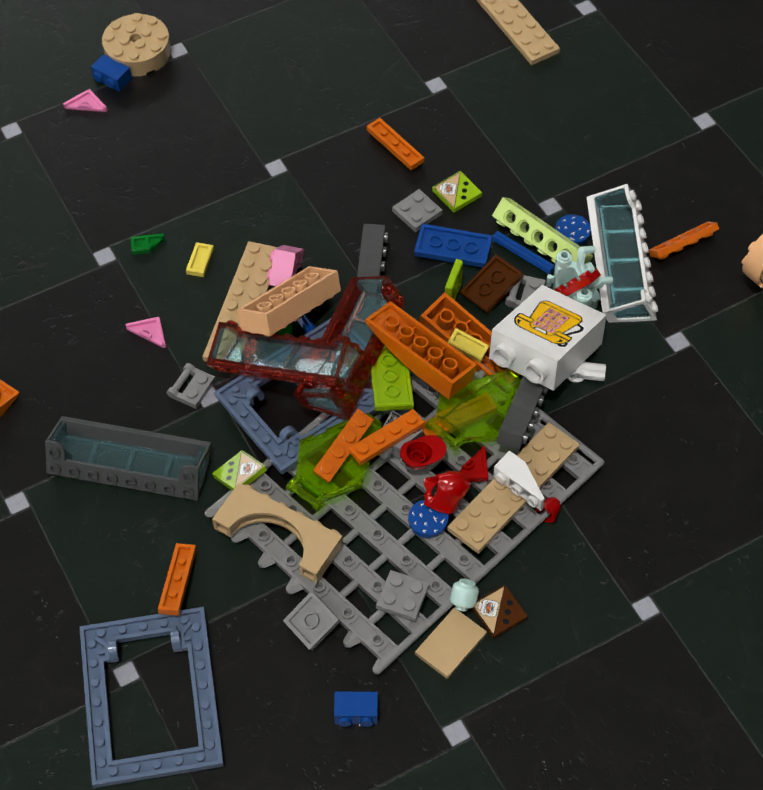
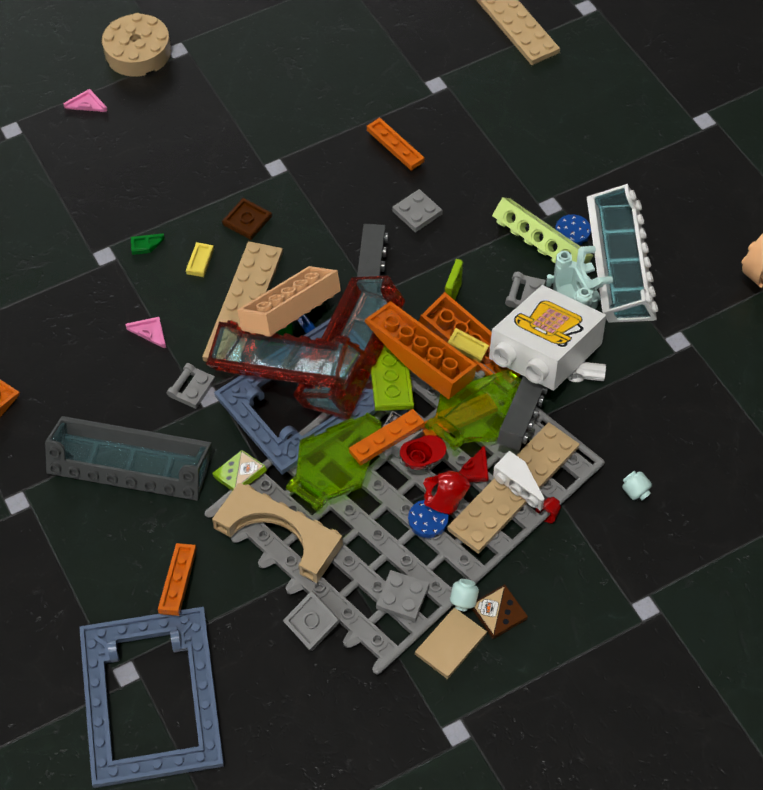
blue brick [91,54,132,92] -> none
bright pink brick [267,245,304,286] -> none
orange plate [312,409,374,484] -> none
blue brick [334,692,378,727] -> none
blue plate [414,224,492,268] -> none
tile [432,171,482,213] -> none
reddish brown tile [460,254,524,314] -> none
blue axle [493,231,554,274] -> none
red plate [554,269,601,296] -> none
orange plate [649,221,719,259] -> none
none -> reddish brown tile [222,198,272,240]
none -> light aqua head [622,471,652,500]

